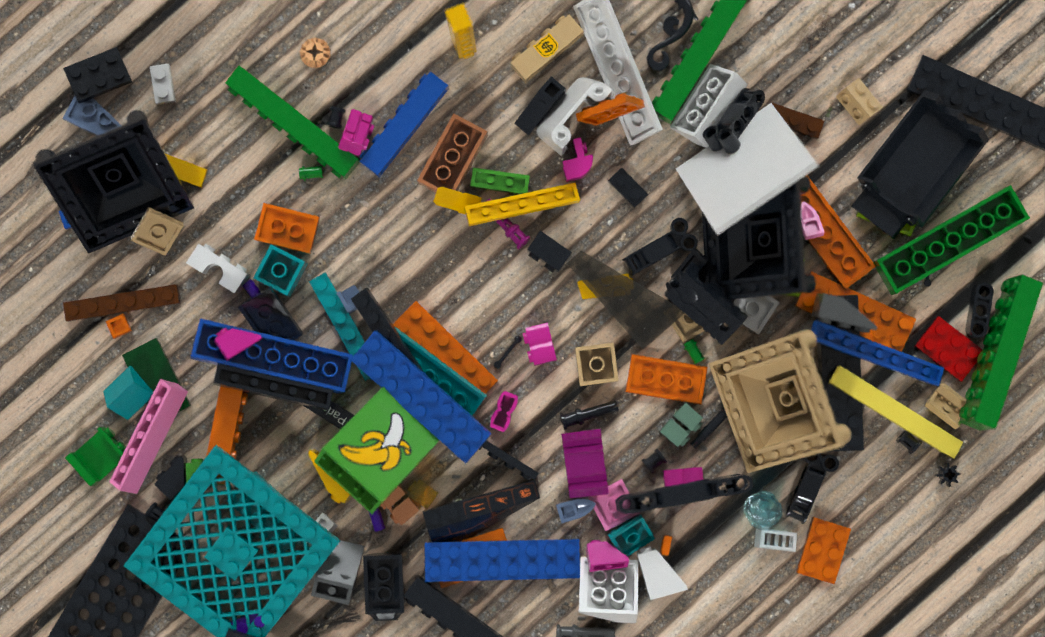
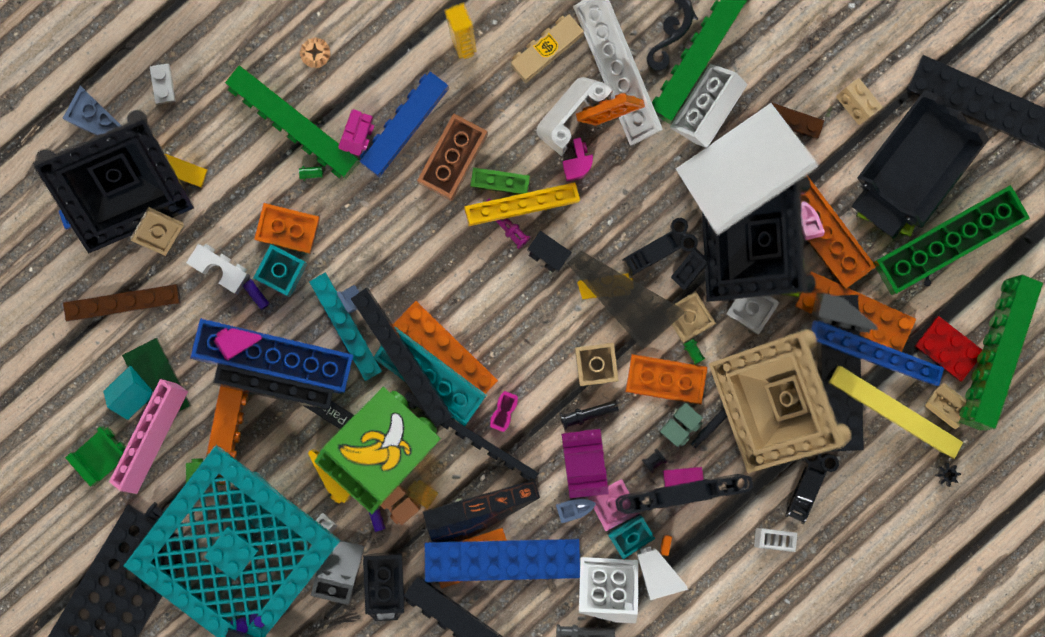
black plate [63,47,132,104] -> none
orange tile [105,313,132,339] -> none
black slope [154,455,187,500] -> none
black plate [238,286,303,340] -> none
black bush [325,106,346,129] -> none
blue plate [351,330,492,464] -> none
yellow piece [433,187,482,215] -> none
black hinge [494,336,522,369] -> none
black slope [514,76,566,136] -> none
dark pink brick [523,322,557,366] -> none
dark pink slope [586,540,629,572] -> none
black plate [608,167,648,208] -> none
black piece [665,262,748,346] -> none
black piece [702,88,765,154] -> none
clear light blue cone [743,491,782,530] -> none
orange plate [796,517,851,584] -> none
black bush [896,430,922,454] -> none
black beam [965,283,994,338] -> none

